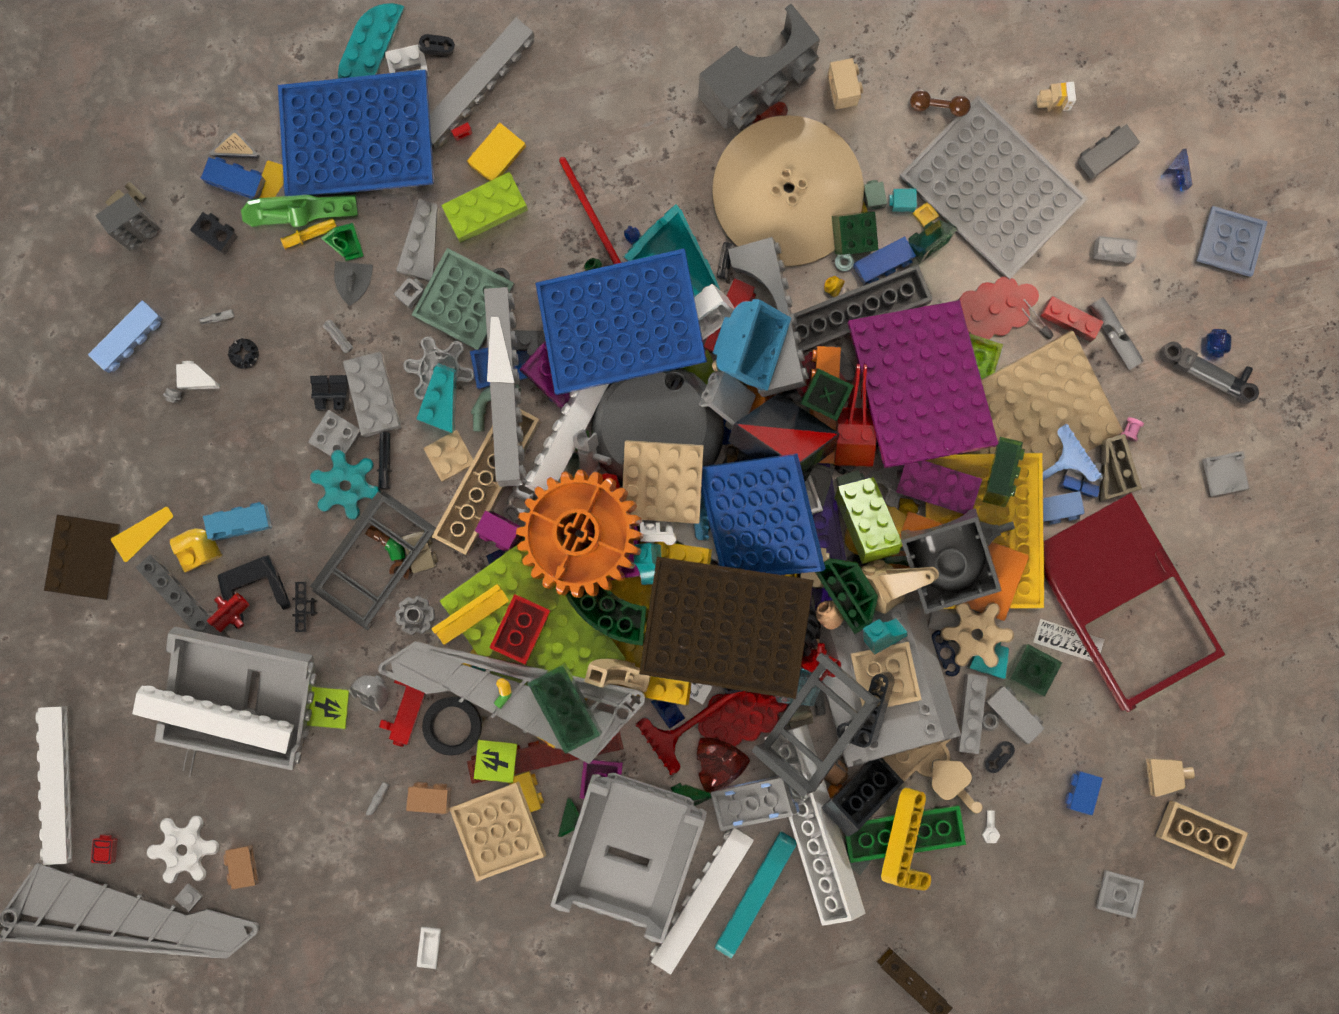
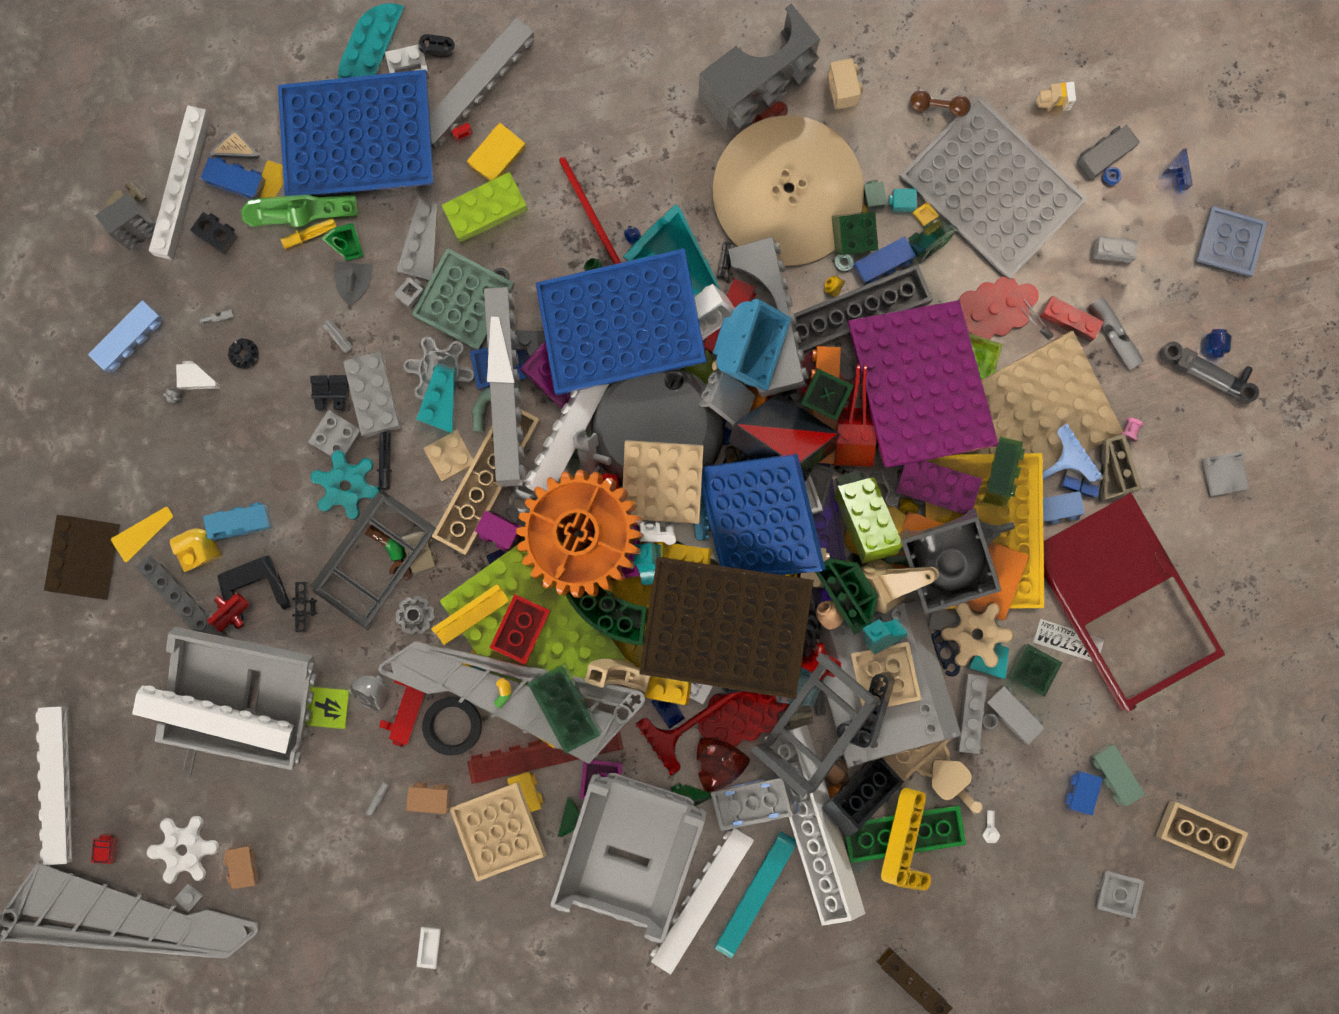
lime tile [474,740,517,783] -> none
black beam [983,741,1015,773] -> none
tan torso [1146,759,1195,797] -> none
none -> white brick [149,105,211,260]
none -> sand green brick [1091,744,1146,807]
none -> blue plate [1103,167,1122,185]

